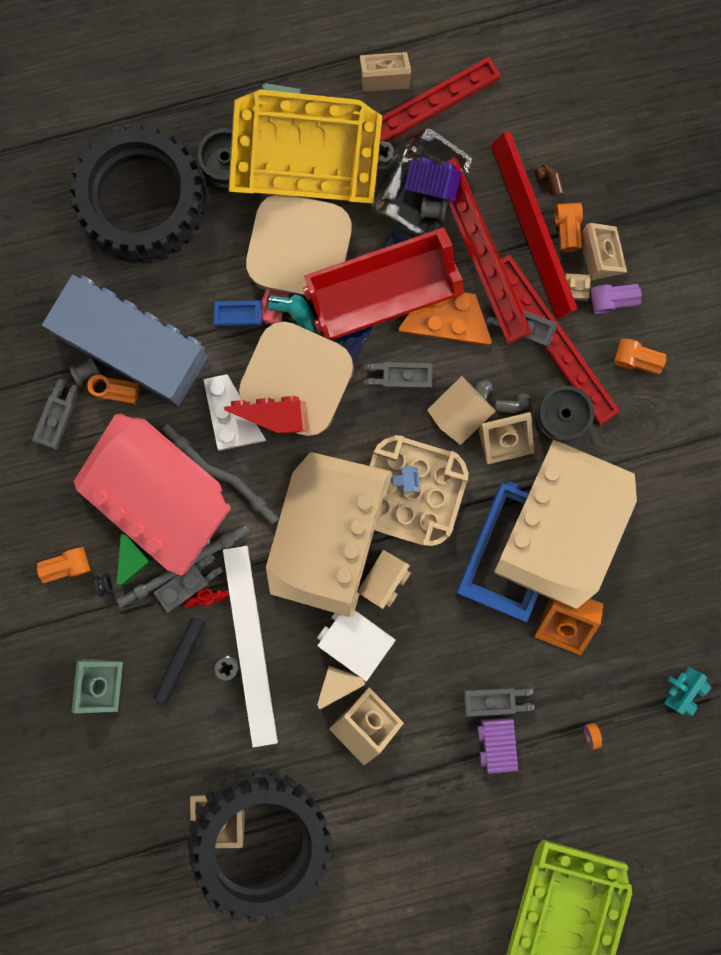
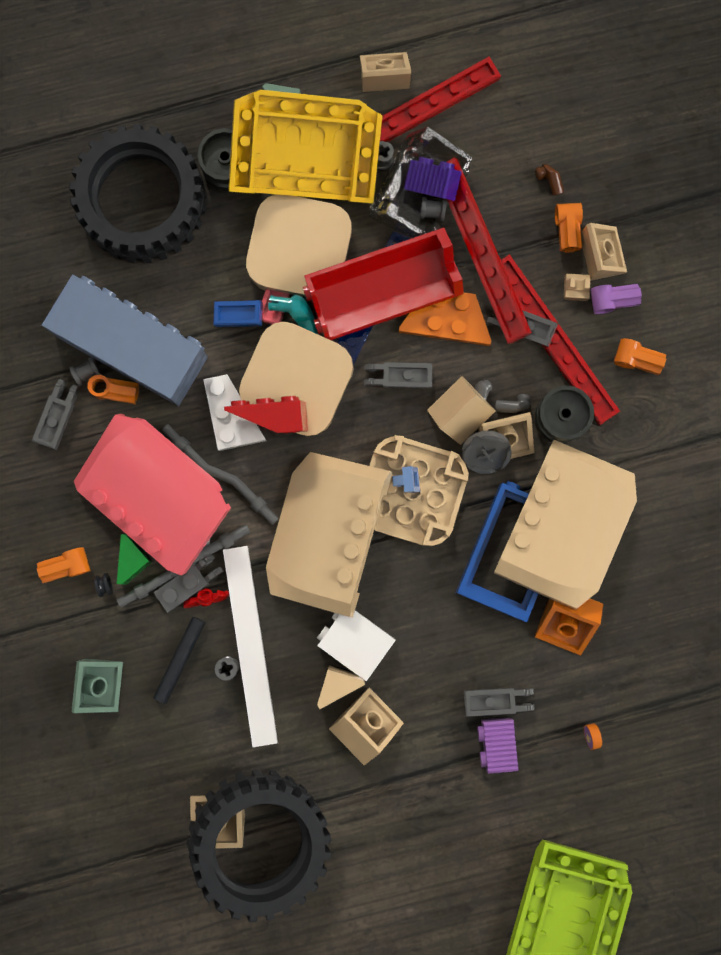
tan slope [357,550,411,609] -> none
red tile [491,132,577,319] -> none
teal hips [664,667,711,716] -> none
none -> dark grey tile [462,431,512,474]

